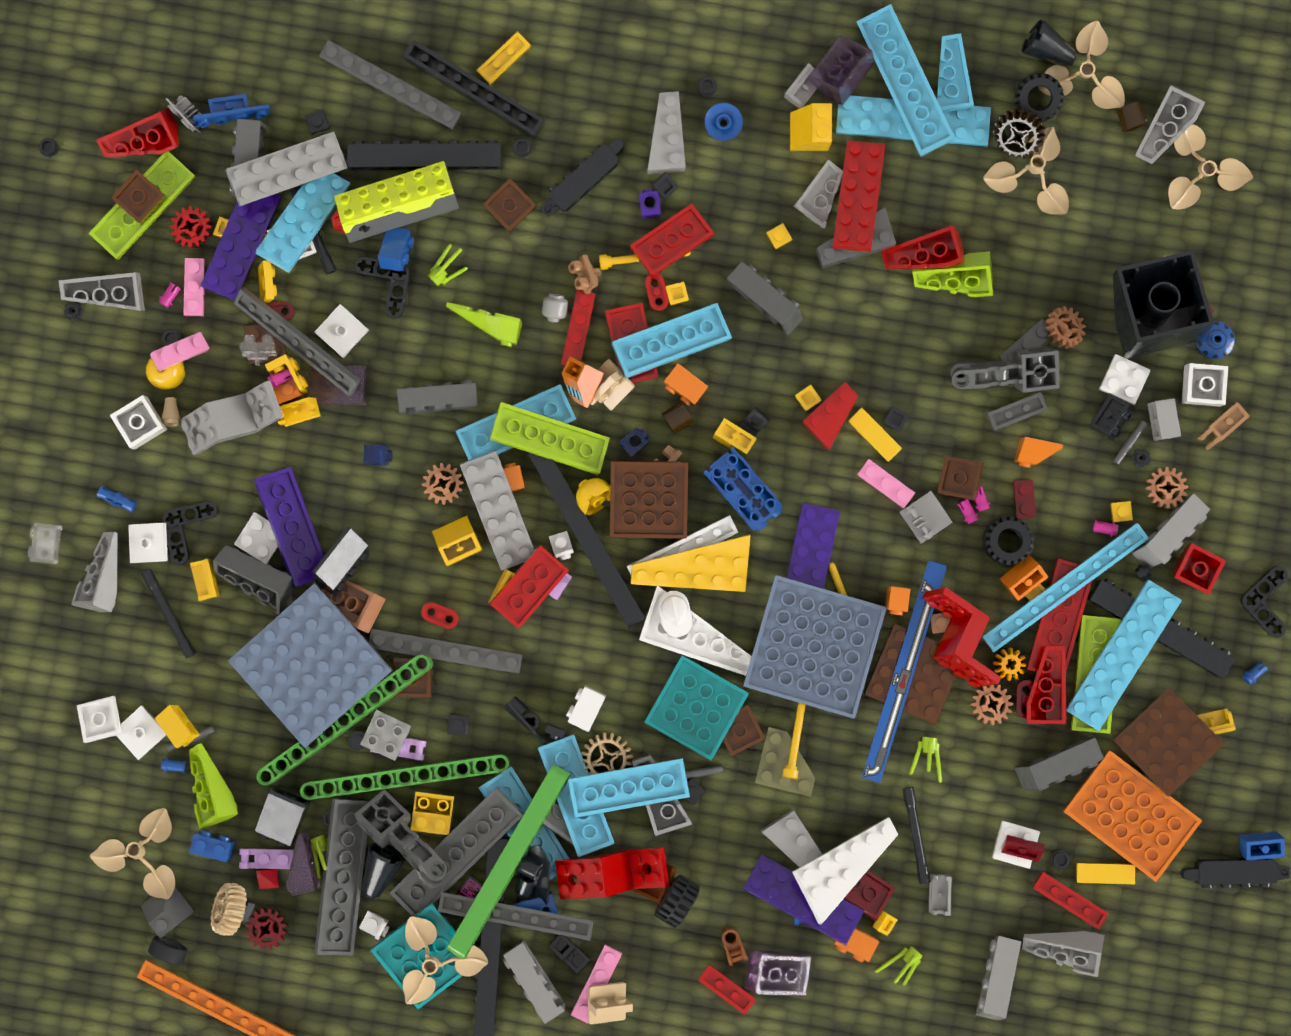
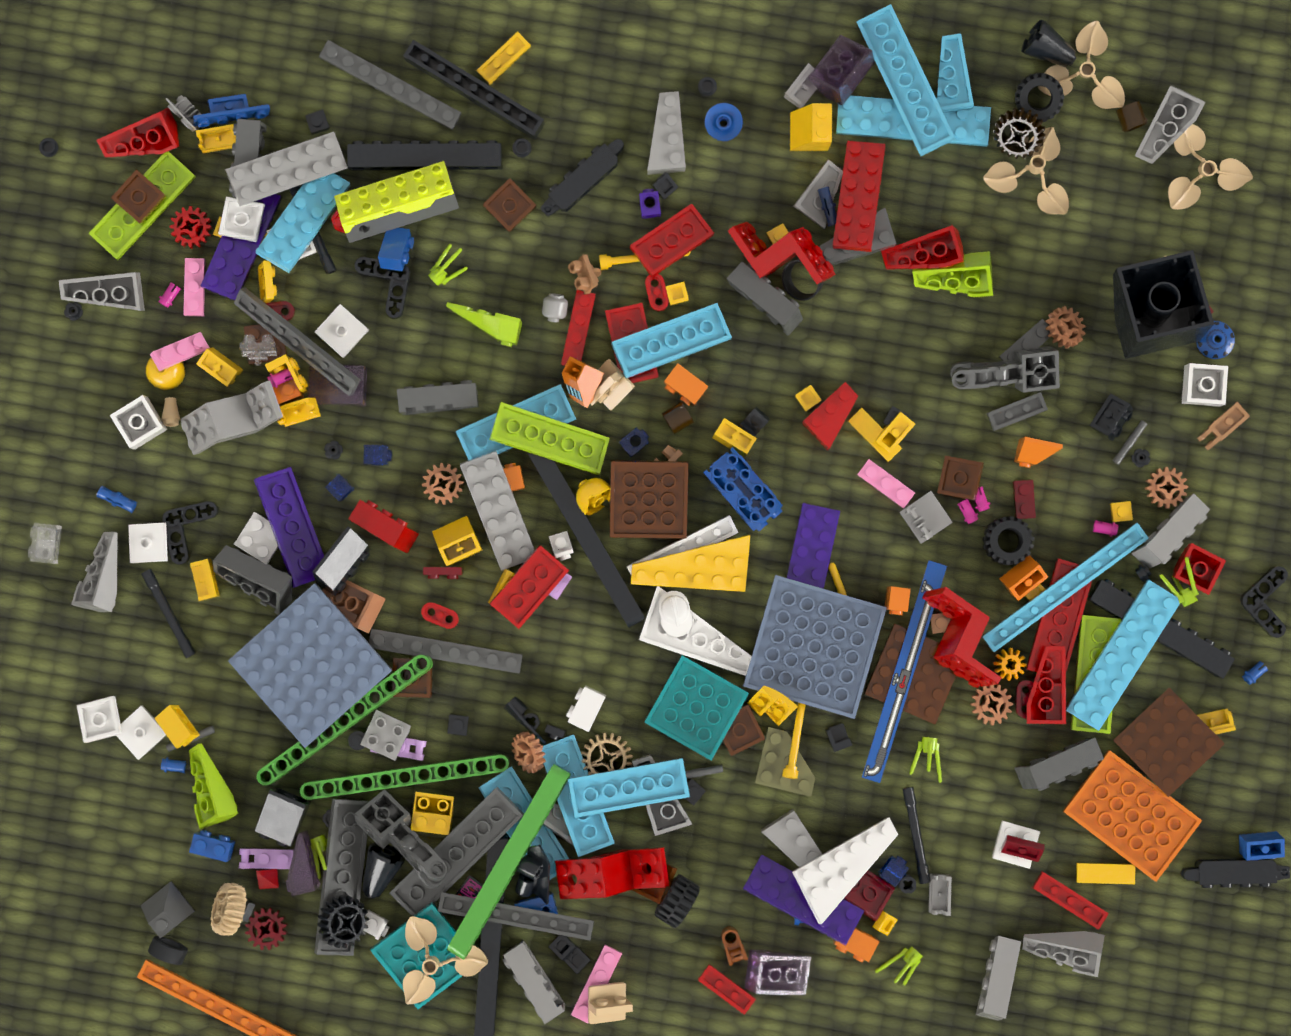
tan plant [90,808,175,900] -> none
black plate [162,329,182,346] -> none
black plate [1050,850,1070,869] -> none
white plate [1099,354,1150,405] -> none
light grey hinge [1147,398,1181,441] -> none
none -> yellow hinge [196,124,236,153]
none -> yellow hinge [197,347,243,387]
none -> white plate [218,196,265,242]
none -> black gear [317,895,370,948]
none -> black plate [324,441,343,460]
none -> clear blue brick [325,474,355,502]
none -> red wedge [348,500,419,554]
none -> dark red plate [423,567,463,579]
none -> nougat gear [511,731,546,774]
none -> red bracket [728,222,836,284]
none -> yellow slope [747,686,798,726]
none -> black tyre [782,259,824,301]
none -> dark blue pin [817,186,837,227]
none -> black panel [825,723,853,752]
none -> yellow slope [876,412,915,453]
none -> clear blue brick [878,855,909,887]
none -> black bush [897,874,916,893]
none -> lime plant [1160,557,1199,607]

